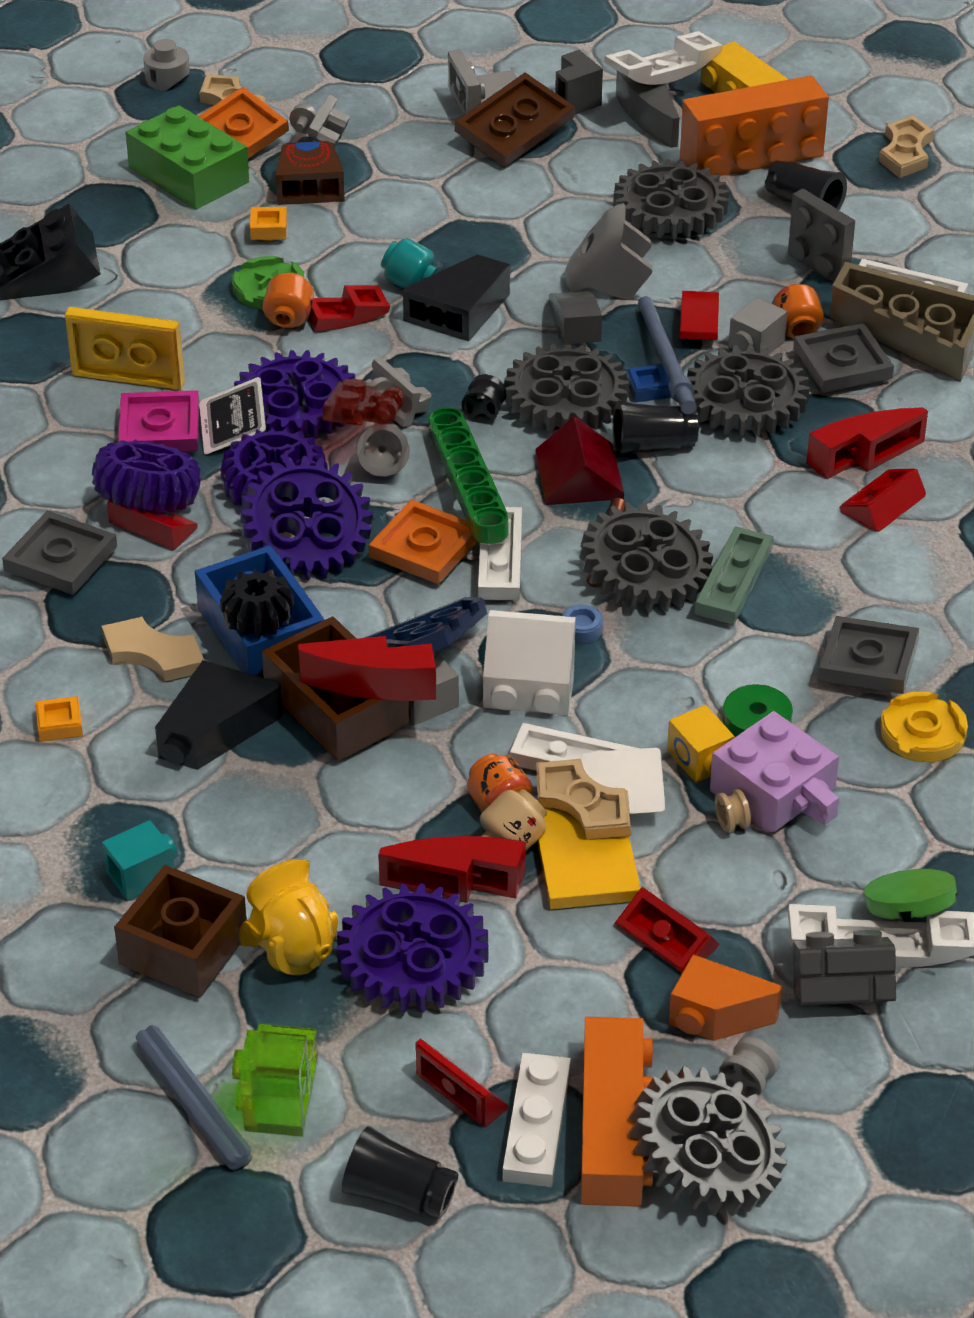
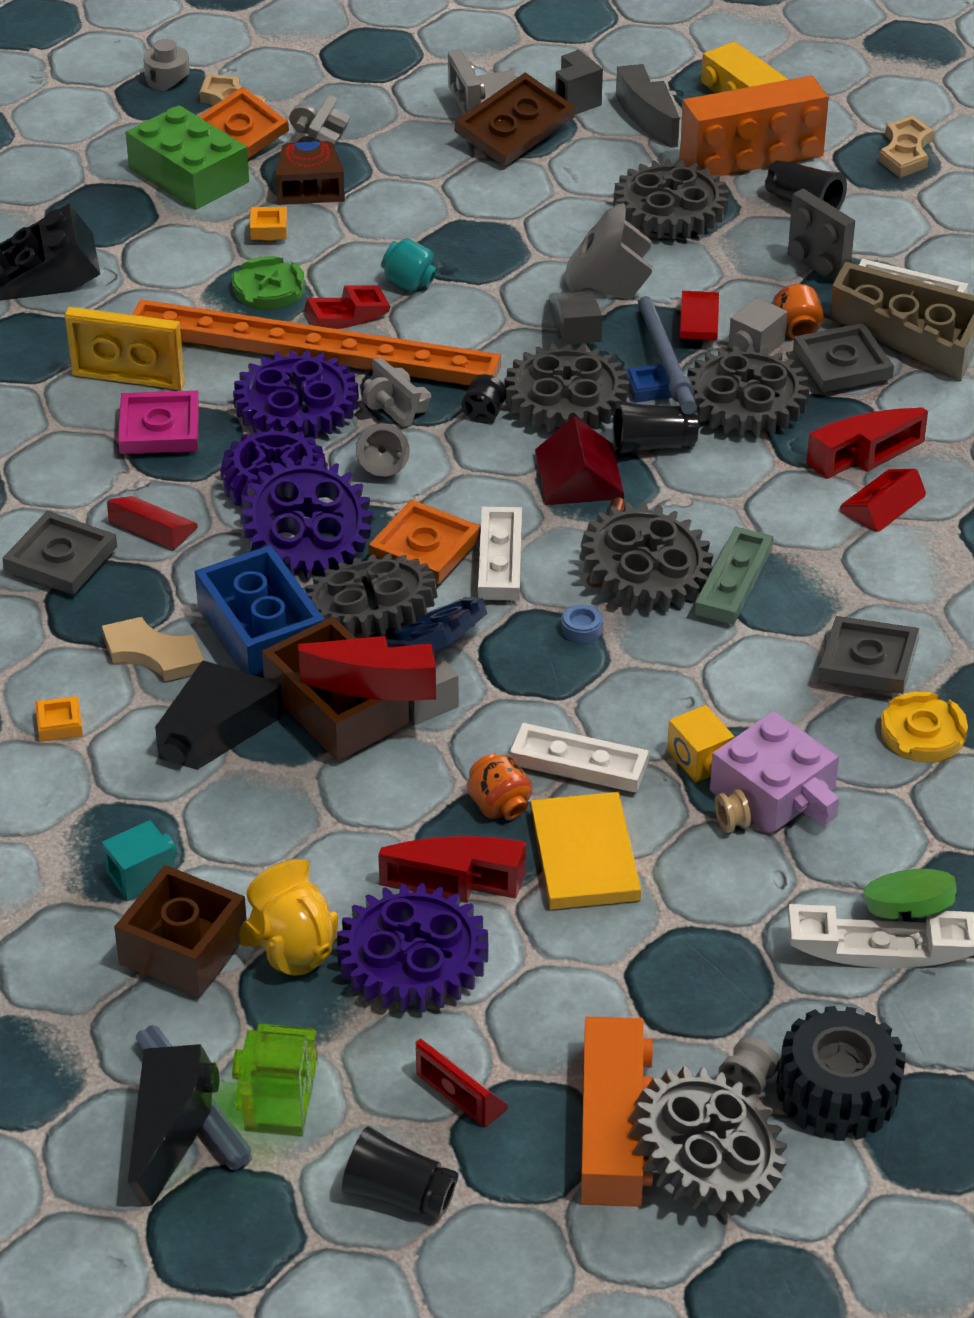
dark purple gear [91,439,201,513] -> none
sticker [199,377,266,454] -> none
black gear [220,568,294,639] -> none
orange head [262,273,314,328] -> none
clear red plate [322,379,405,426] -> none
black slope [403,254,510,341] -> none
green beam [428,407,509,544] -> none
tan head [480,789,547,851] -> none
white slope [483,610,576,715] -> none
white plate [503,1053,571,1187] -> none
tan tile [536,759,631,840] -> none
white sticker [581,748,665,814] -> none
white slope [604,31,723,85] -> none
red slope [615,887,720,973] -> none
orange slope [669,954,782,1041] -> none
green piece [723,684,793,737] -> none
dark grey brick [793,930,896,1005] -> none
none -> black slope [128,1044,220,1206]
none -> orange plate [132,299,501,385]
none -> dark grey gear [305,554,438,638]
none -> black wheel [776,1006,906,1141]

